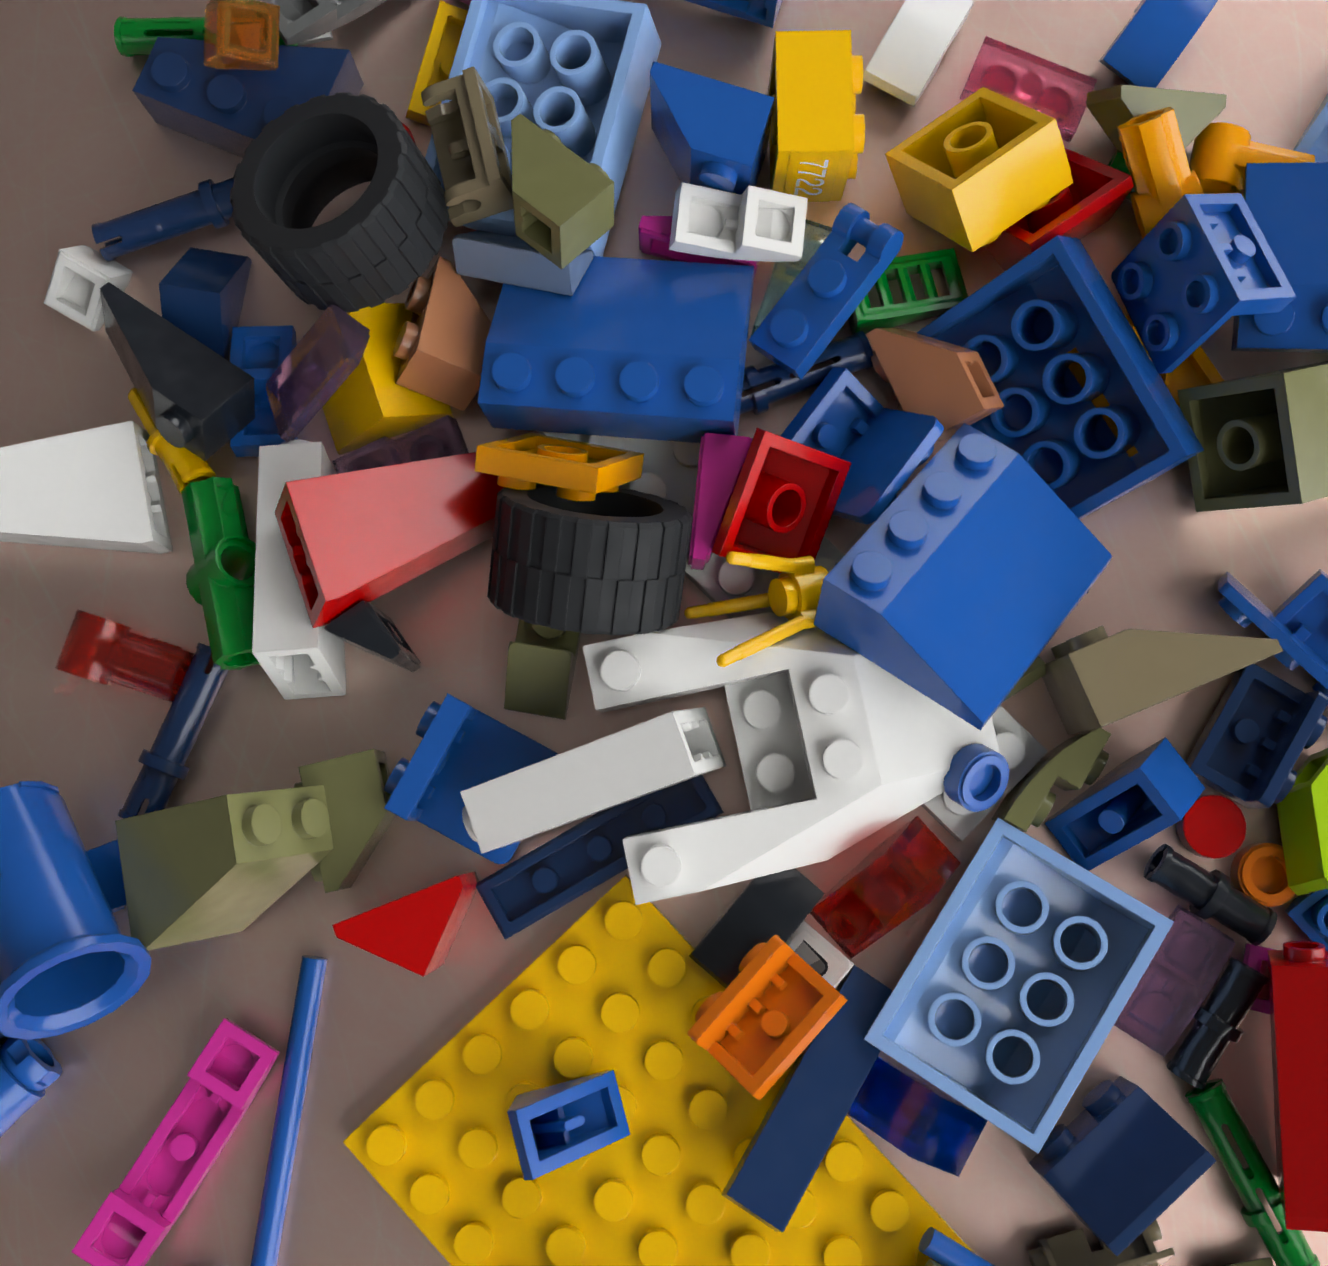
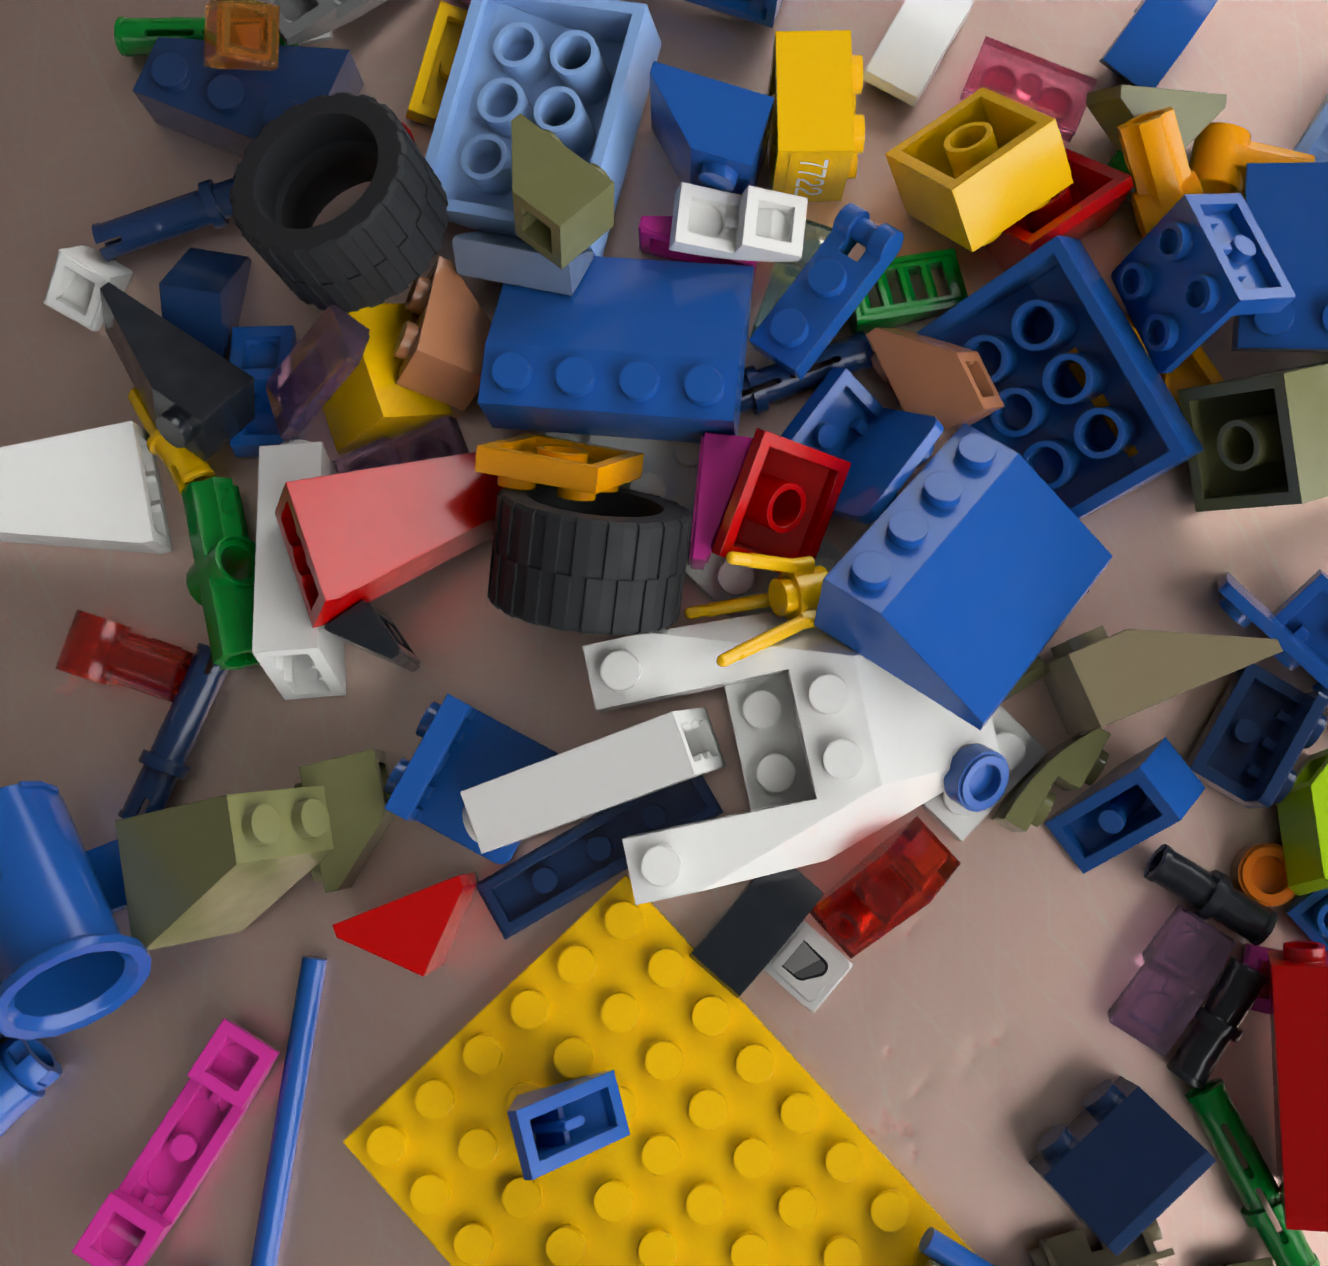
dark tan hinge [421,66,514,227] -> none
olive slope [504,619,581,720] -> none
orange bracket [687,935,848,1100] -> none
dark blue tile [721,965,893,1233] -> none
clear blue slope [847,1056,987,1177] -> none
light blue slope [864,818,1174,1153] -> none
red tile [1176,795,1246,858] -> none

